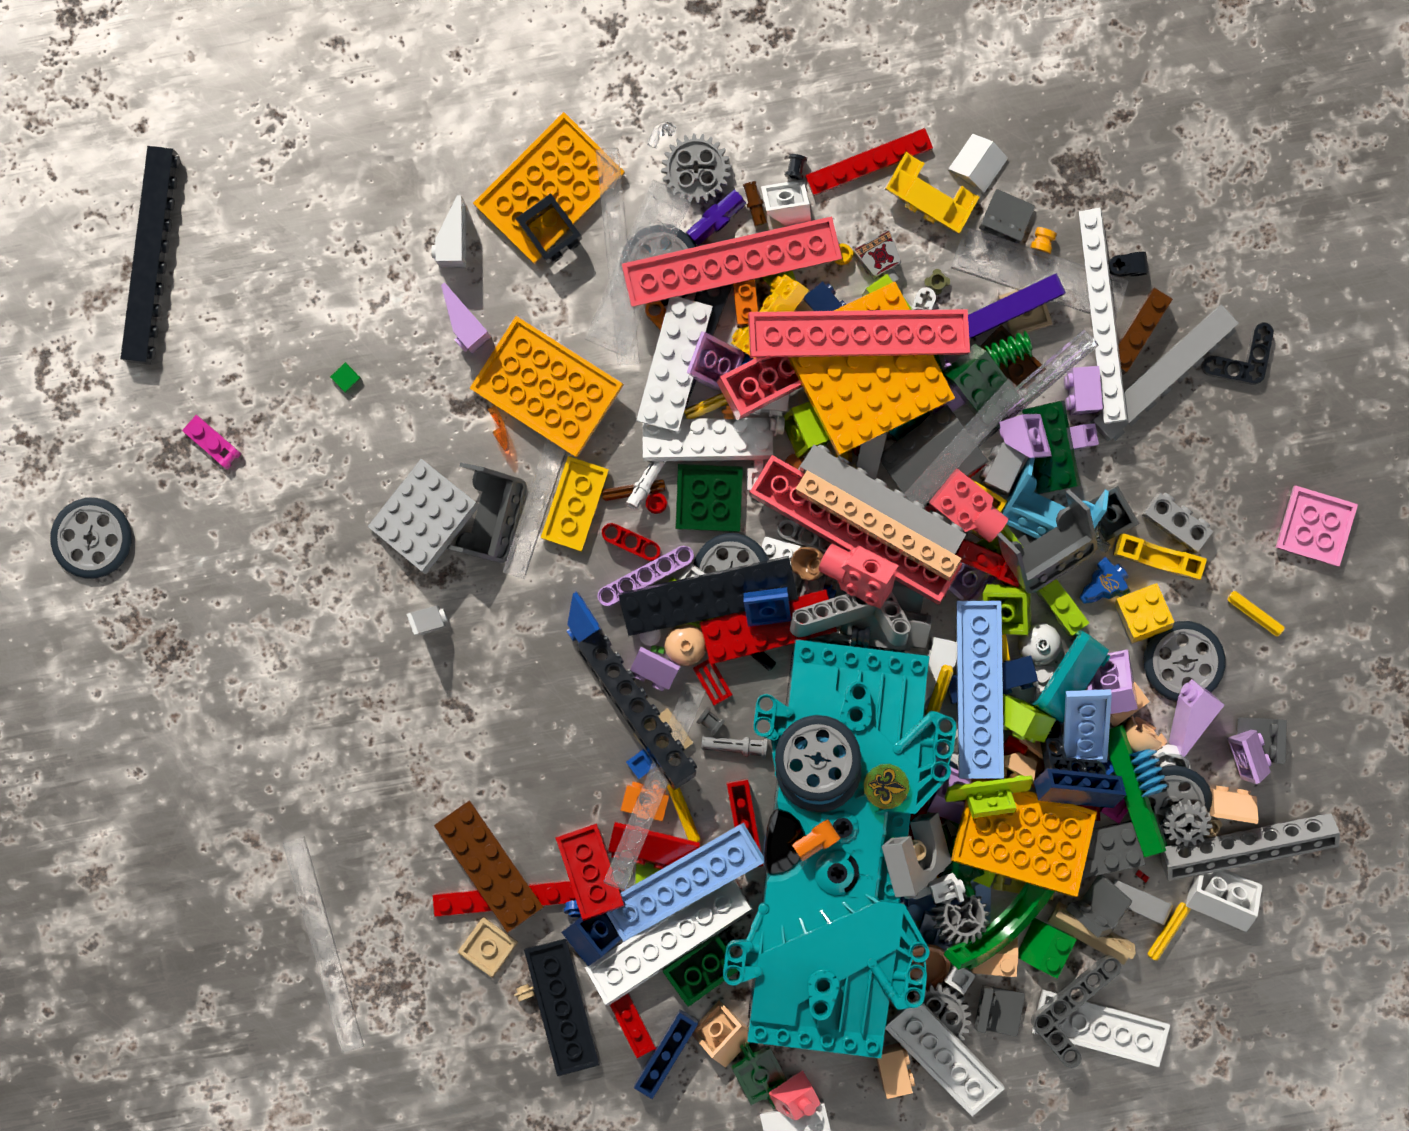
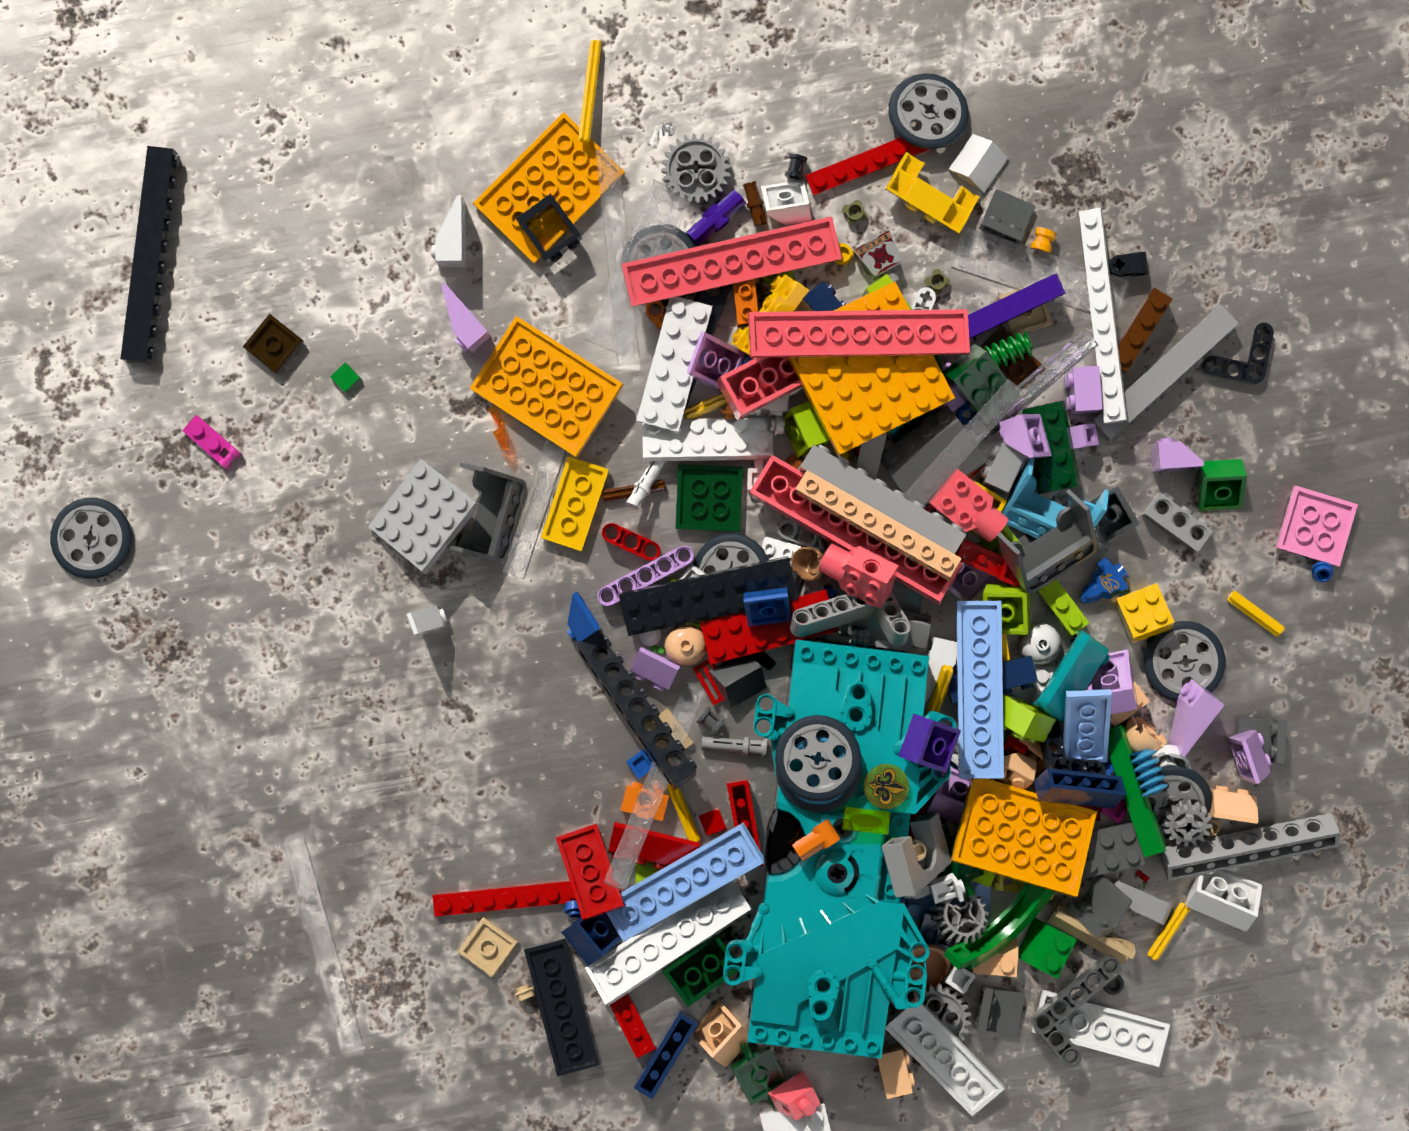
reddish brown plate [434,800,544,933] -> none
red plate [646,492,667,514] -> none
lime bracket [944,775,1033,818] -> none
yellow arch [1113,533,1207,580] -> none
none -> dark brown plate [243,313,304,374]
none -> yellow axle [578,40,602,143]
none -> red slope [699,808,727,836]
none -> dark grey slope [708,655,767,709]
none -> olive plate [842,200,867,225]
none -> clear neon green tile [842,807,890,835]
none -> wedge [888,73,969,149]
none -> dark purple slope [898,713,961,773]
none -> blue plate [956,403,977,425]
none -> dark grey plate [1103,975,1124,995]
none -> lavender slope [1151,438,1204,472]
none -> green slope [1196,459,1247,511]
none -> blue plate [1311,562,1334,582]

